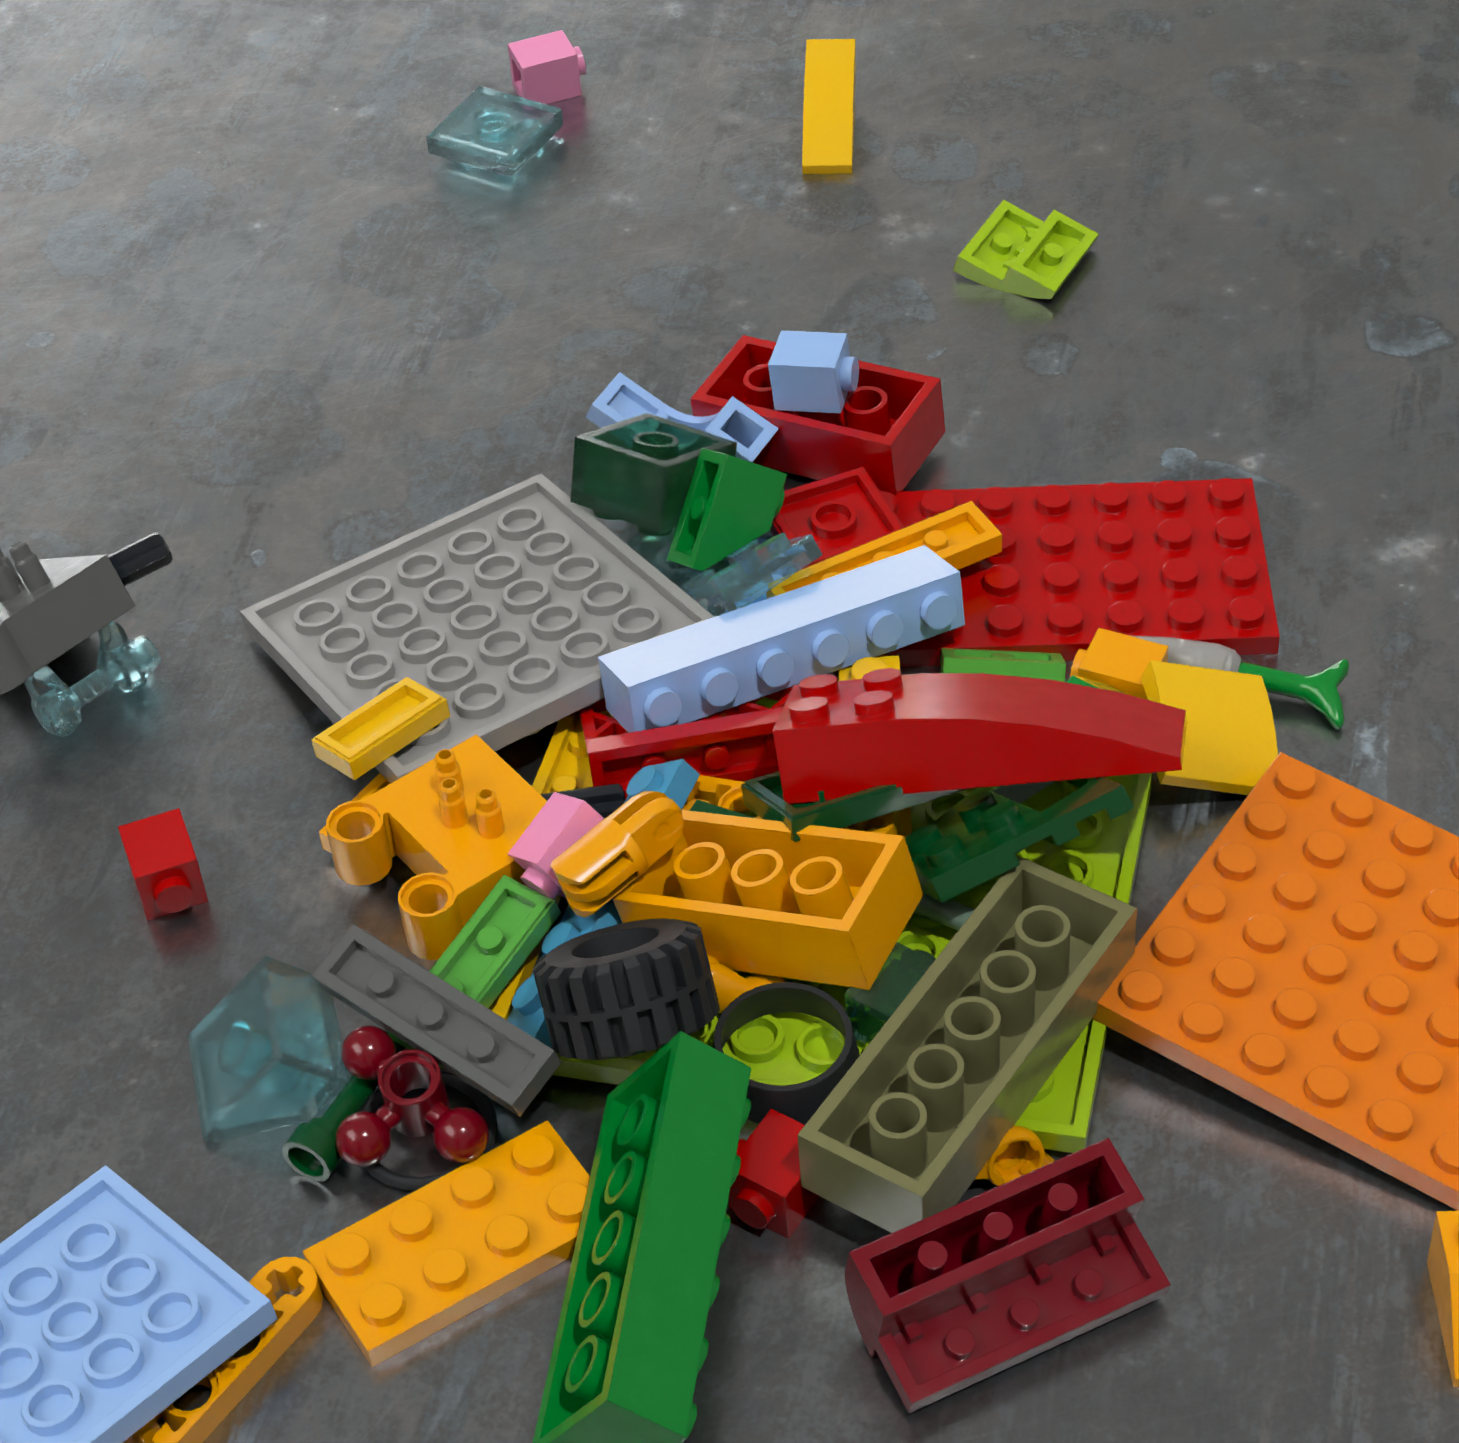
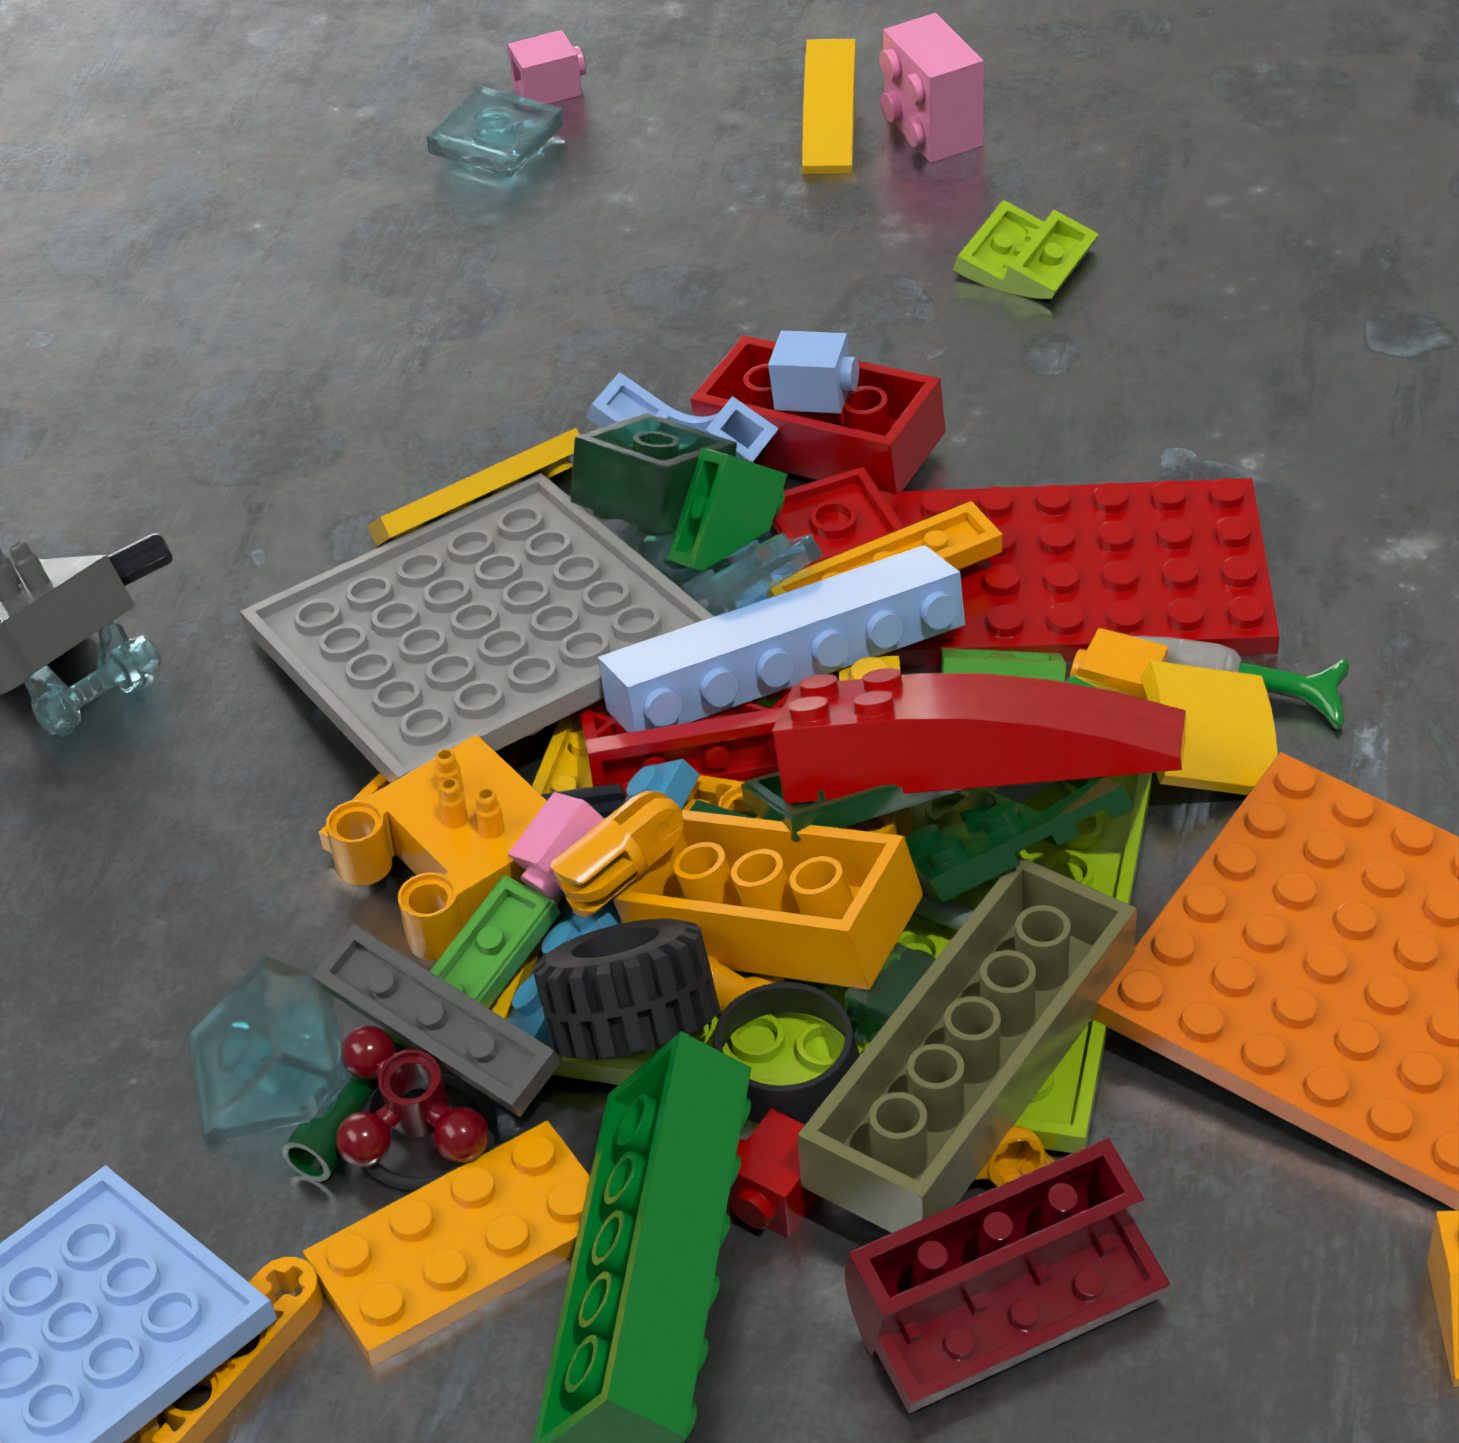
red brick [118,808,209,921] -> none
yellow tile [311,677,451,780] -> none
none -> yellow plate [367,427,586,546]
none -> bright pink brick [879,13,984,163]

